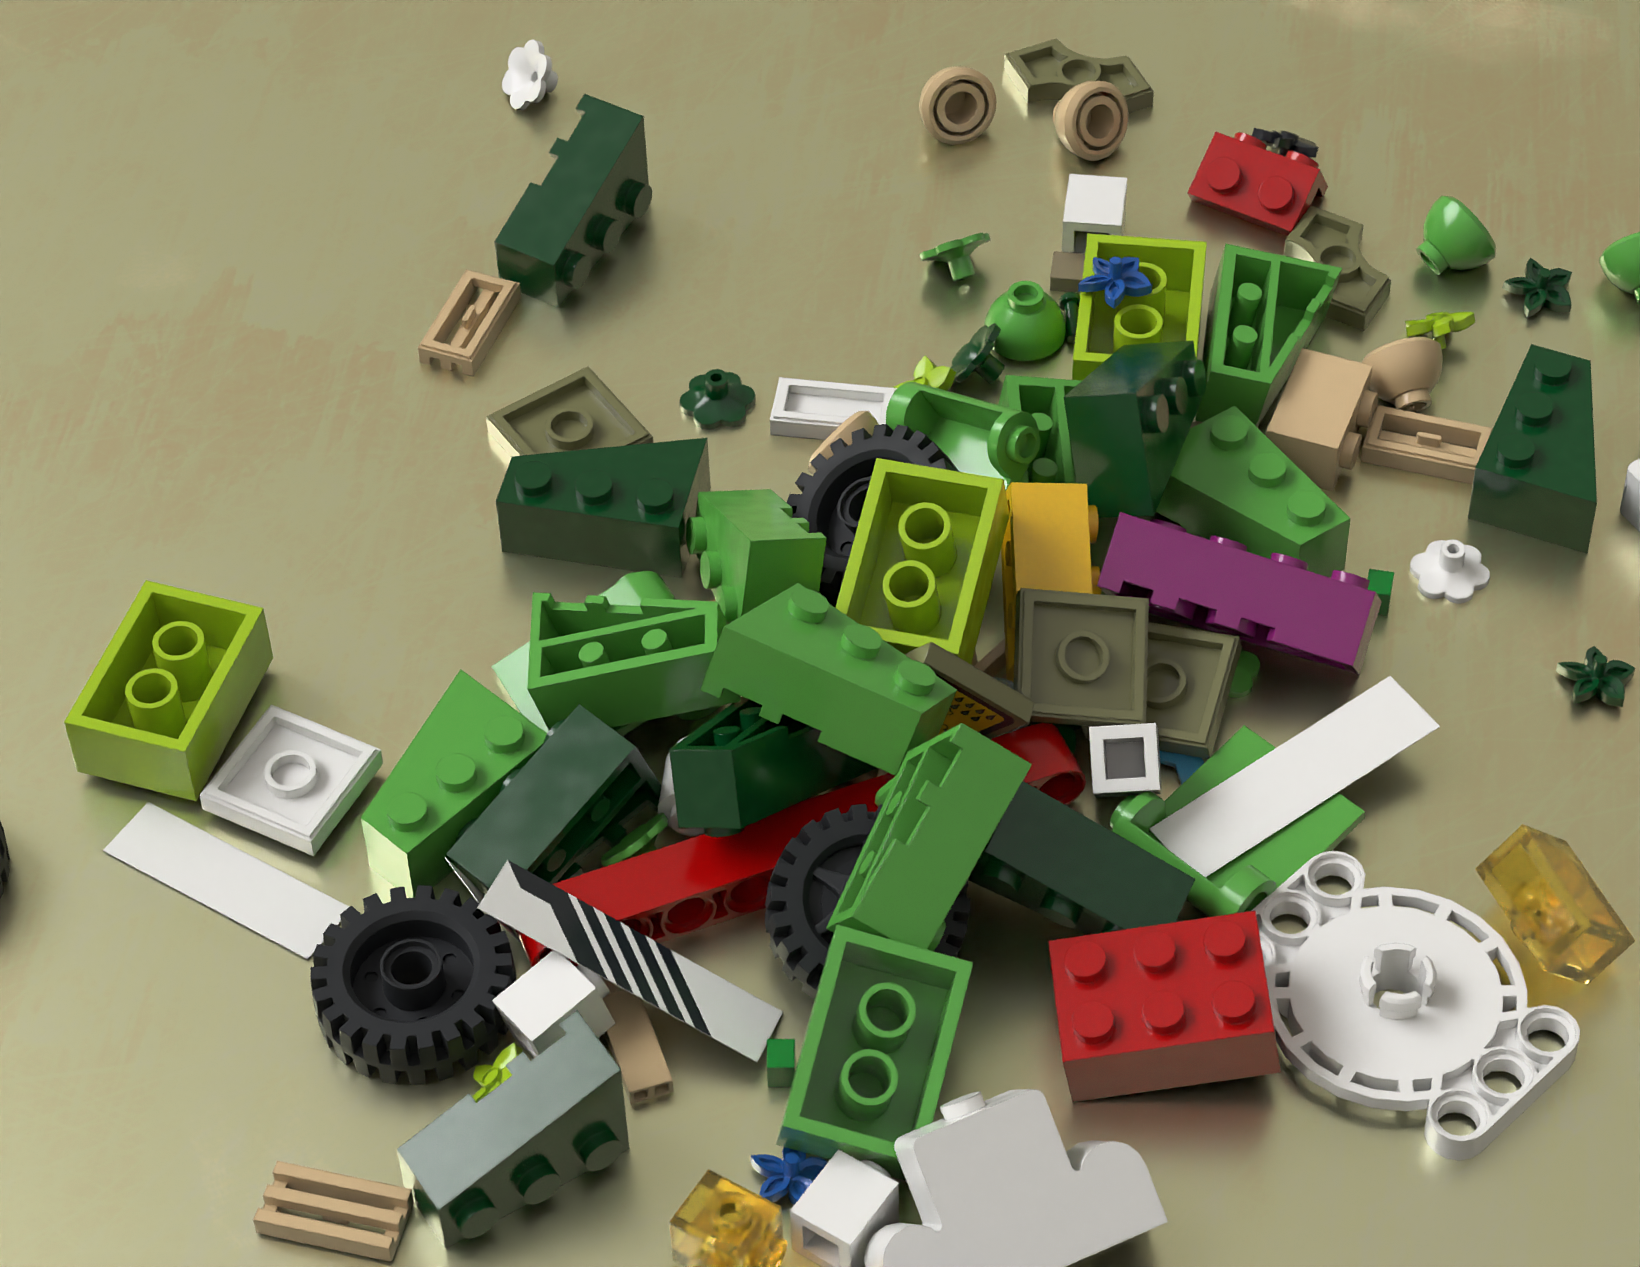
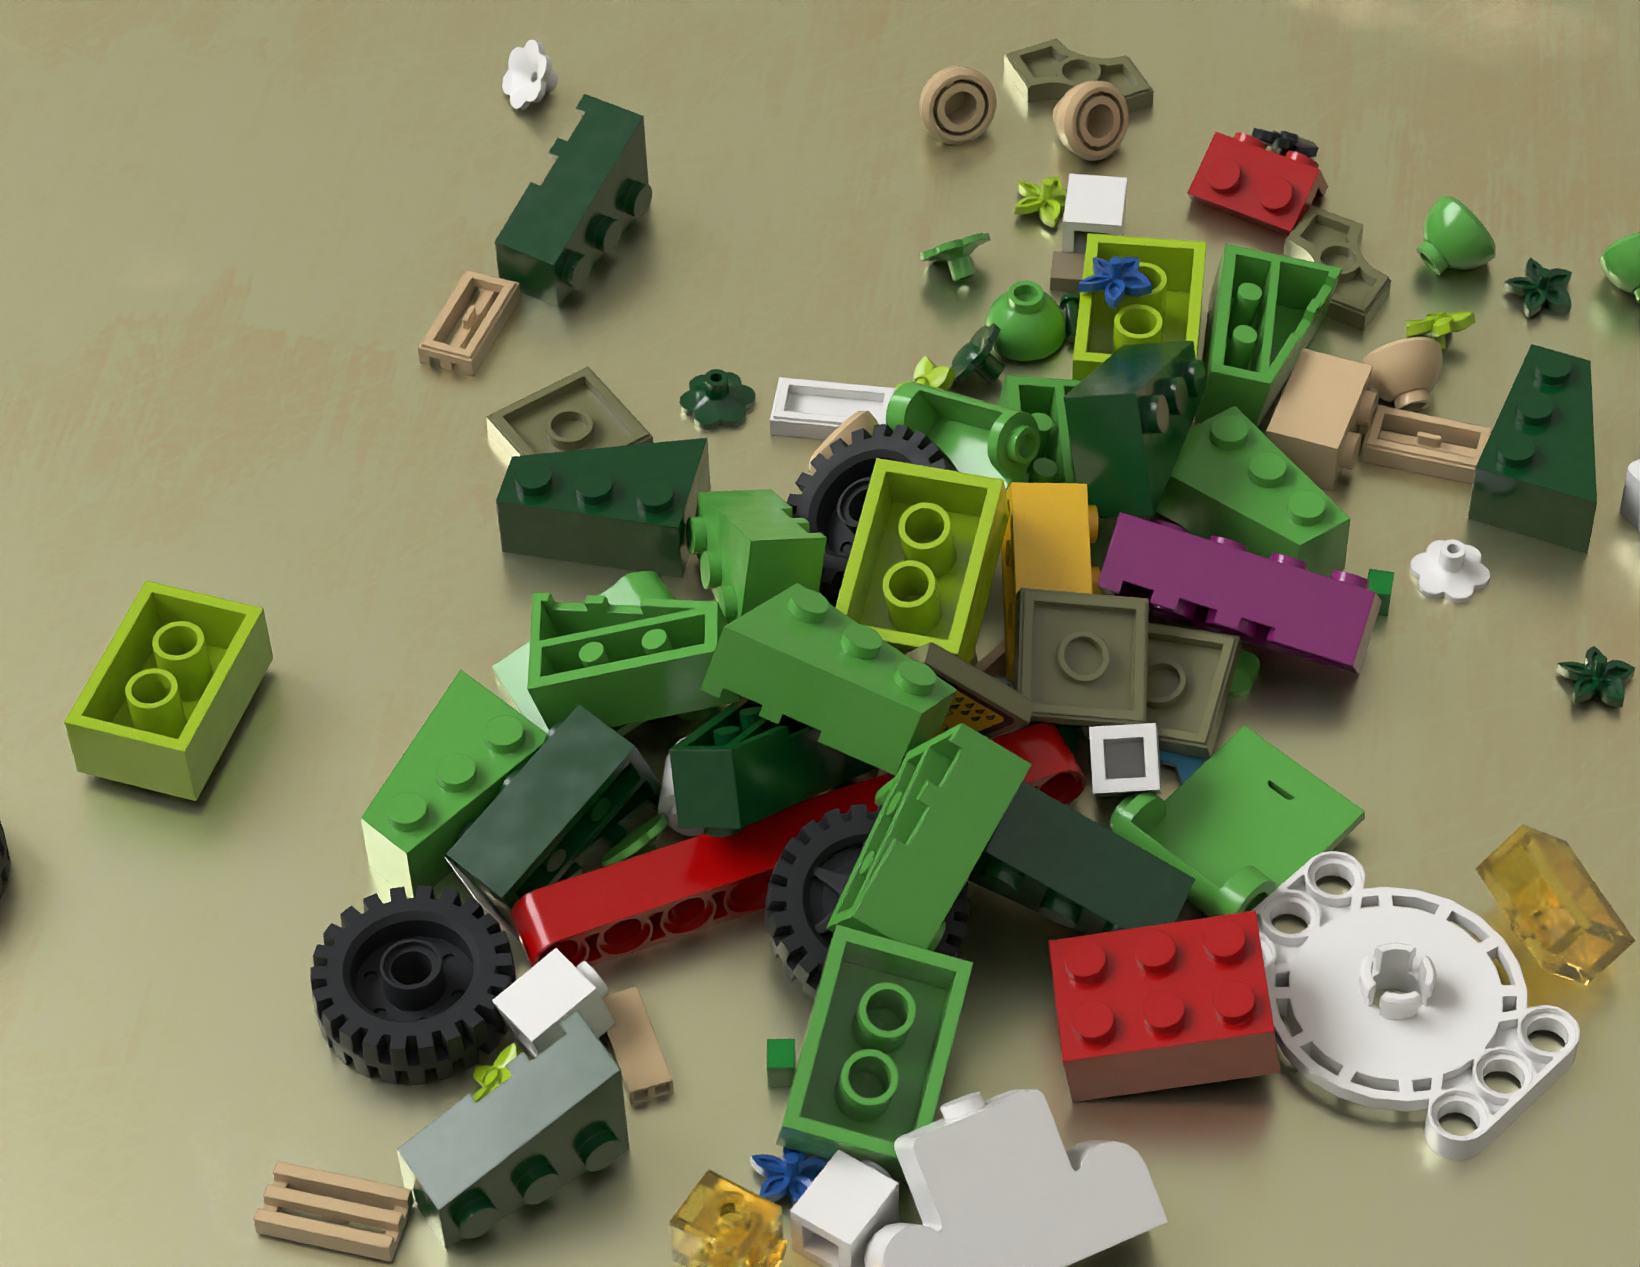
white sticker [103,802,349,959] -> none
white plate [199,705,383,856] -> none
white sticker [477,860,783,1062] -> none
white sticker [1150,676,1440,877] -> none
none -> lime plant [1014,176,1067,228]

